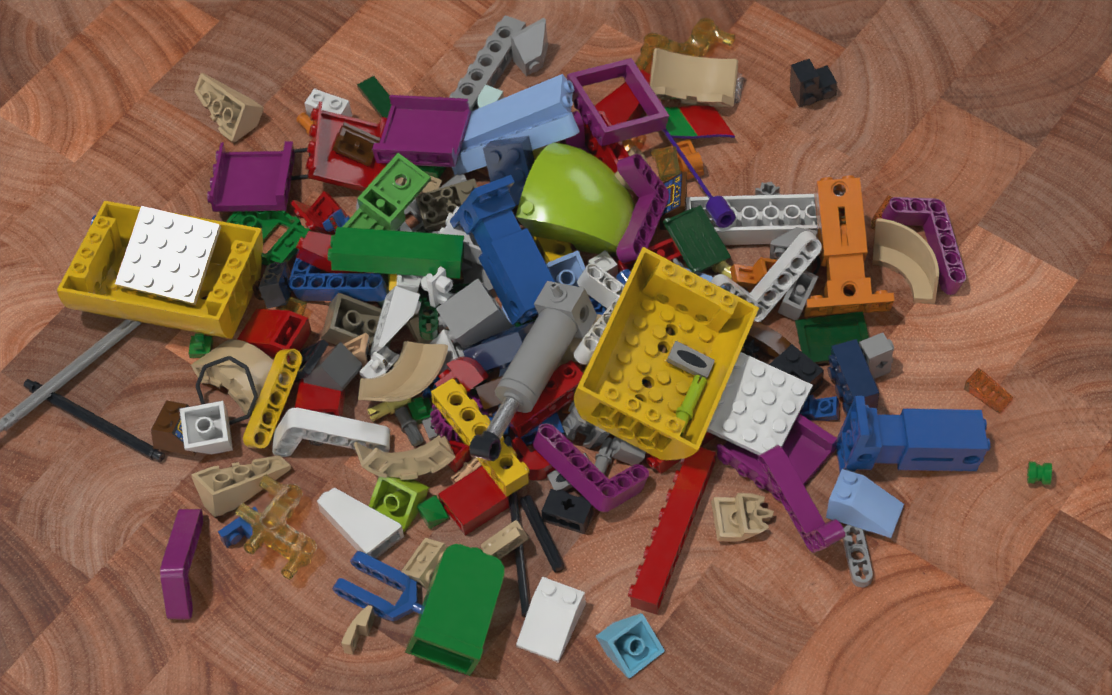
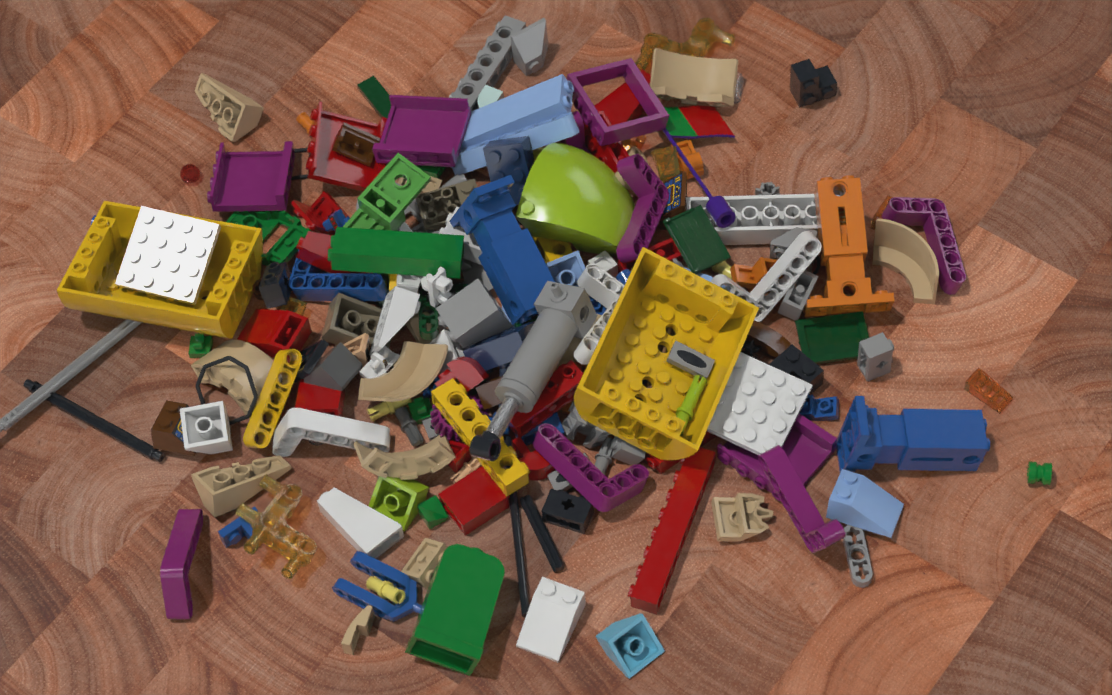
white brick [305,89,352,117] -> none
tan bracket [481,520,529,559] -> none
dark blue brick [827,339,879,415] -> none
none -> clear red plate [180,164,201,183]
none -> light yellow pin [366,576,405,604]

